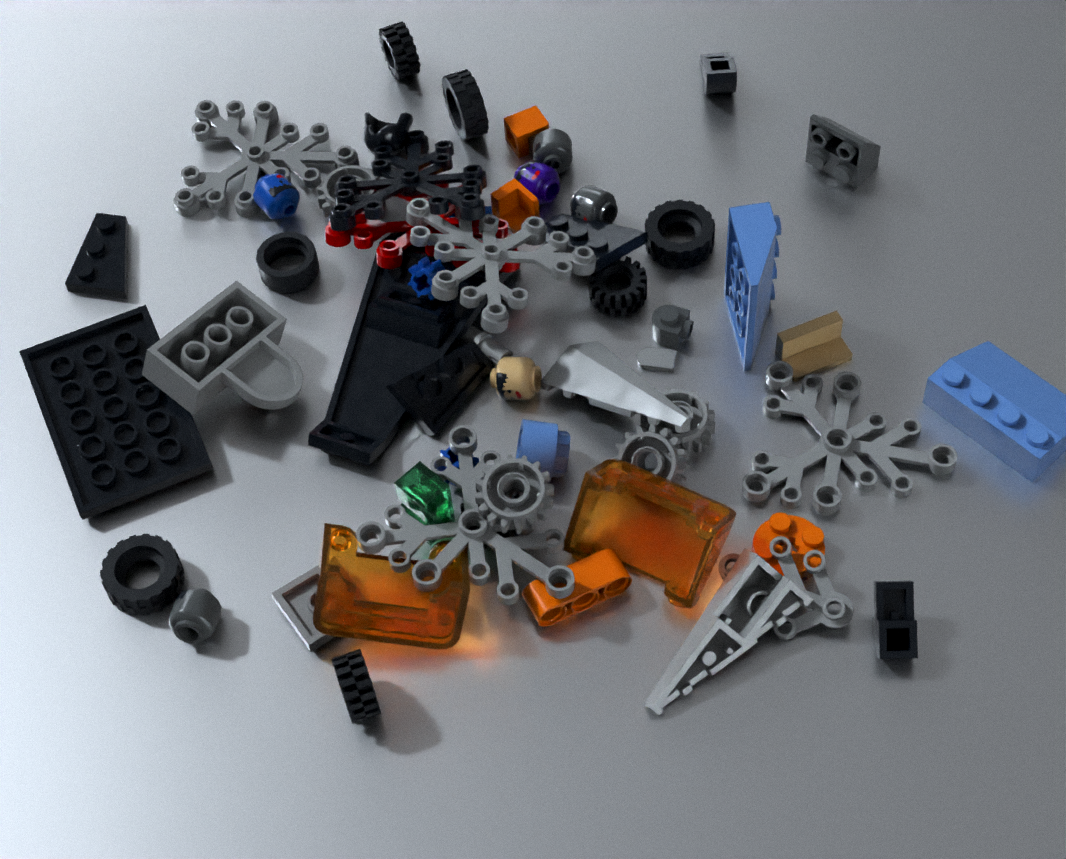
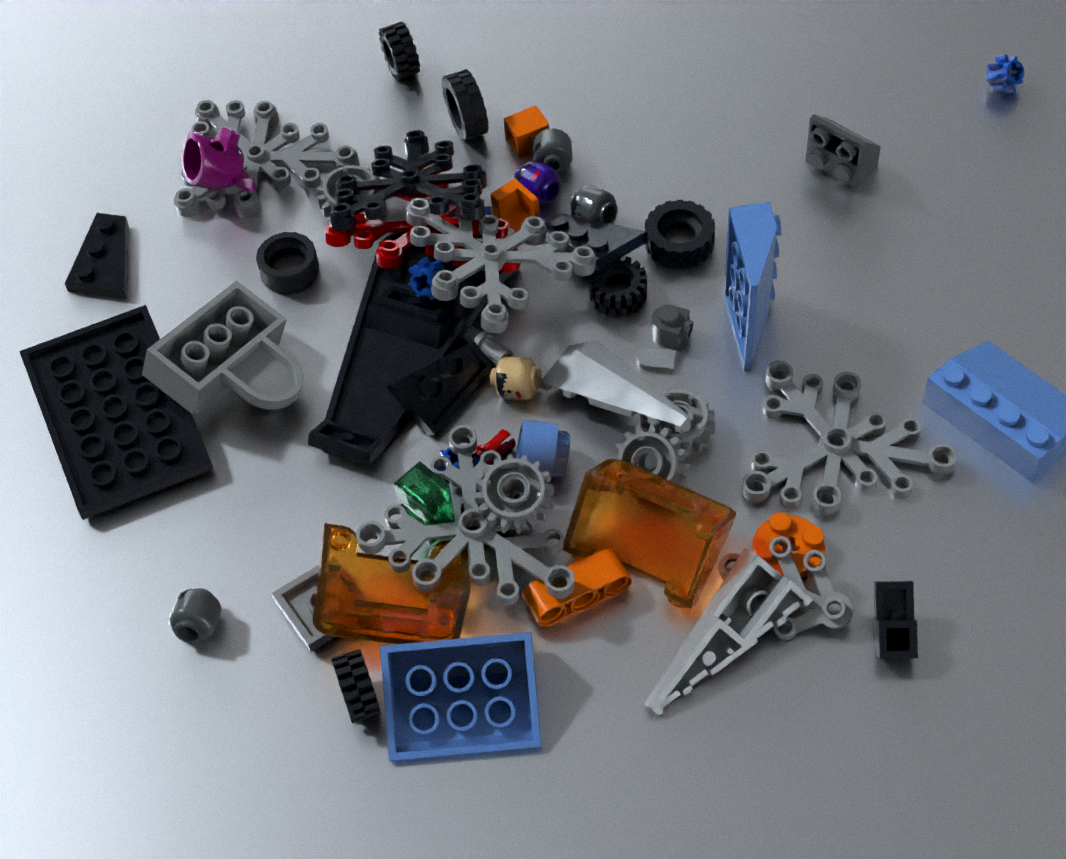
black tyre [100,534,185,616] -> none
blue head [253,173,300,220] -> none
black hair [363,112,413,155] -> none
black brick [700,53,737,95] -> none
tan panel [775,310,853,382] -> none
none -> magenta piece [181,127,257,192]
none -> medium blue slope [380,632,541,761]
none -> red pin [472,429,516,465]
none -> blue gear [986,54,1024,93]

